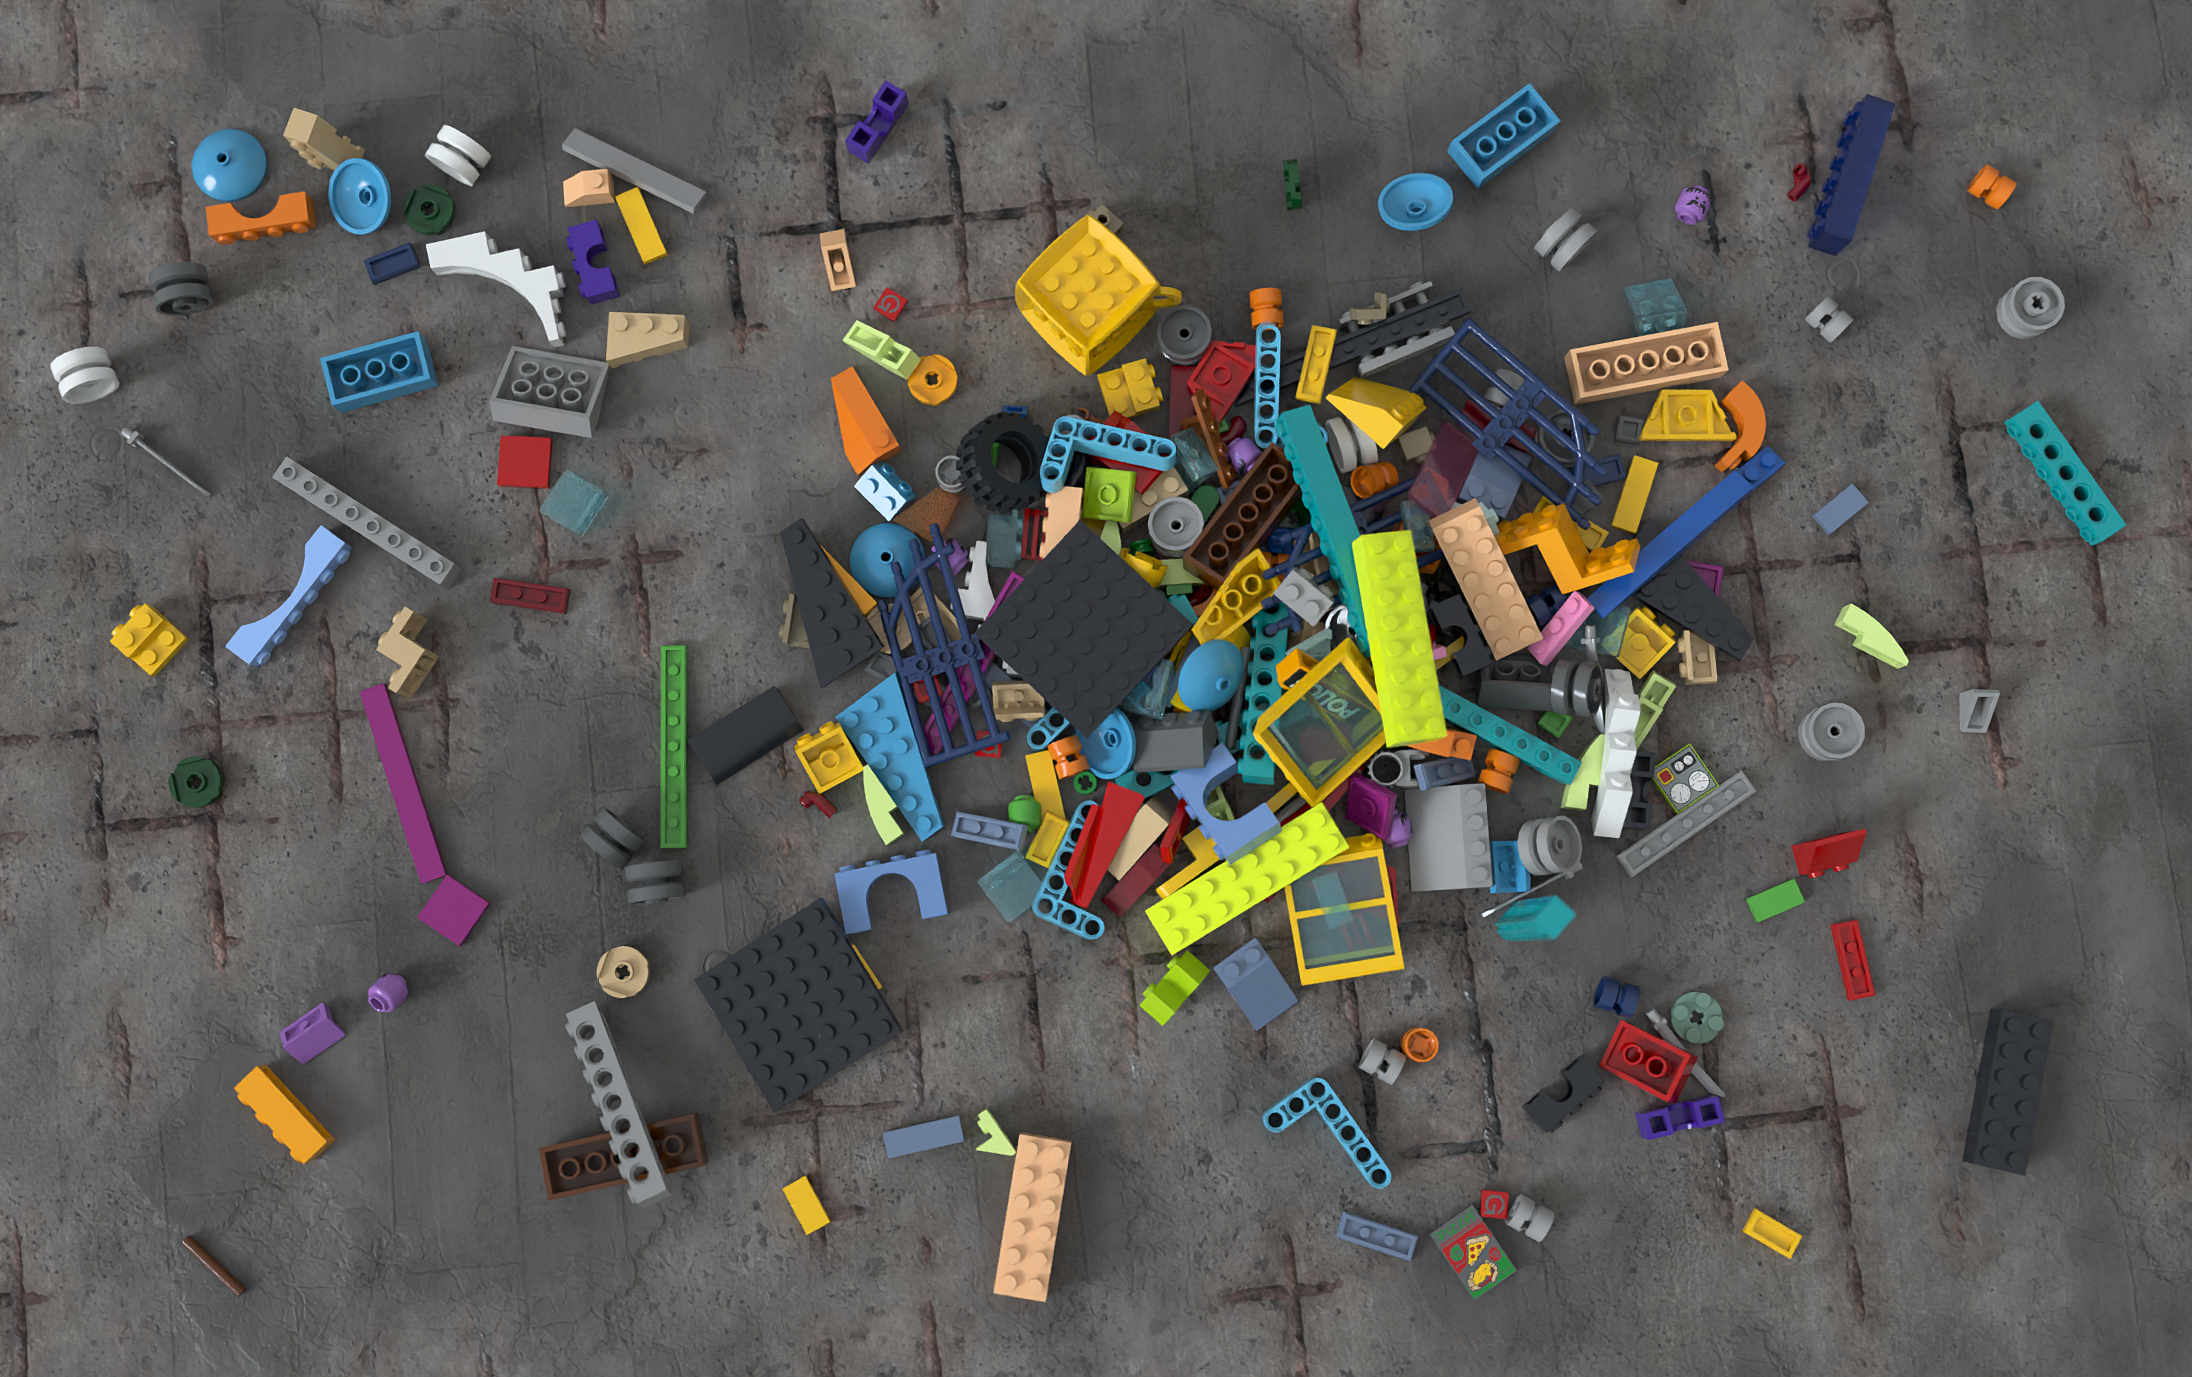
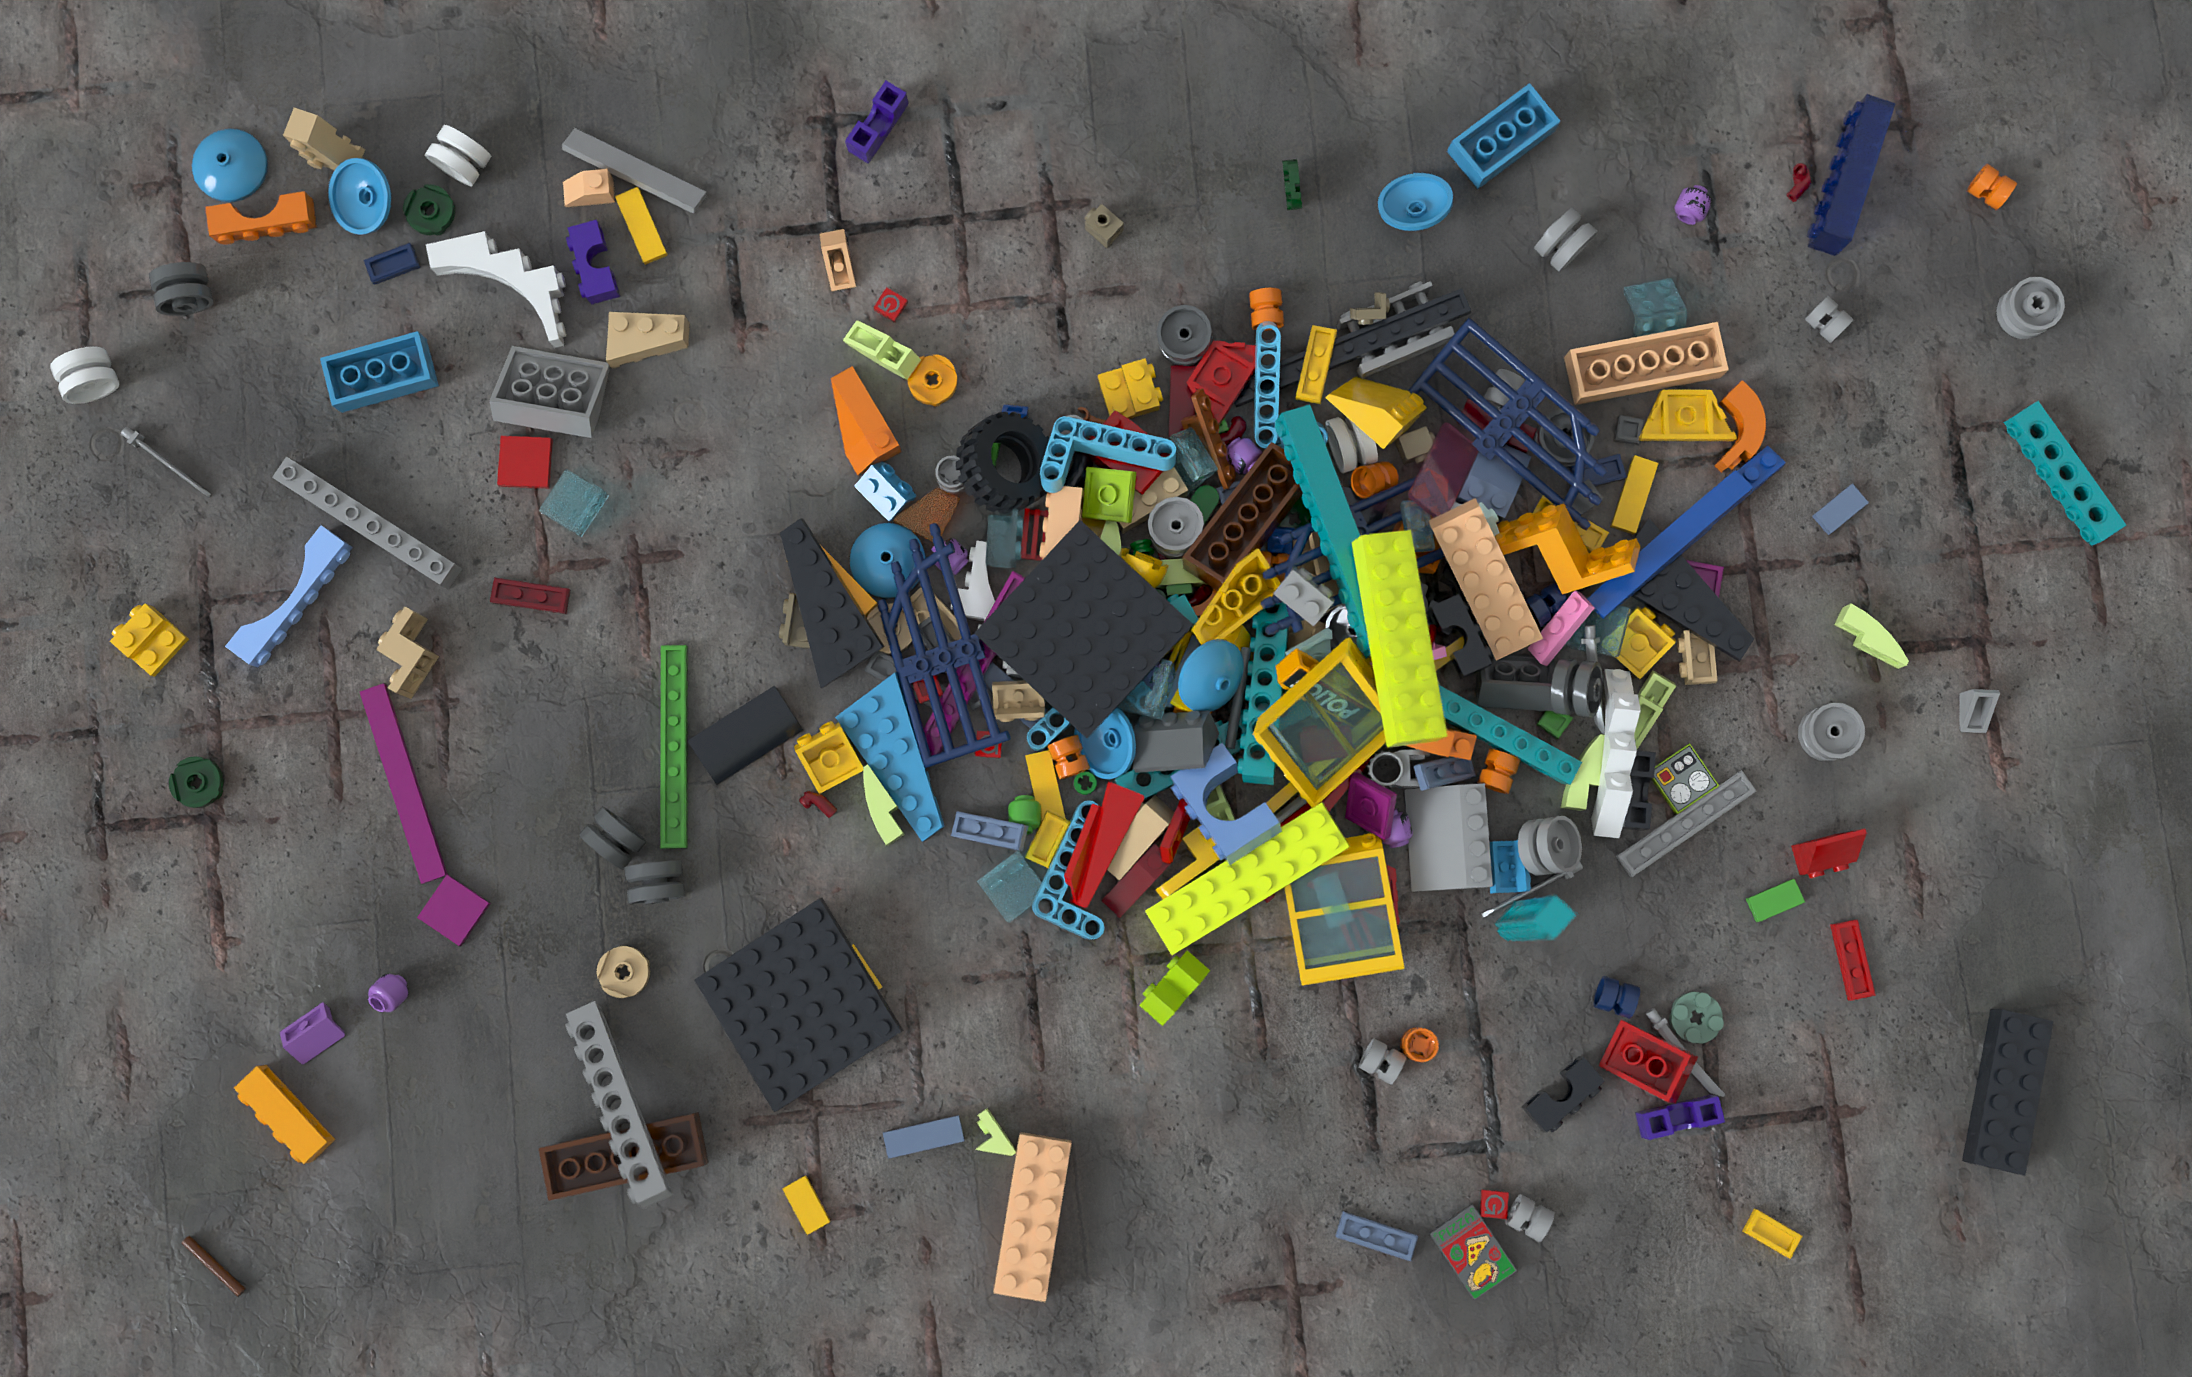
medium blue arch [834,850,949,935] -> none
yellow piece [1015,215,1182,376] -> none
sand blue slope [1212,938,1298,1031] -> none
medium azure beam [1262,1077,1391,1189] -> none

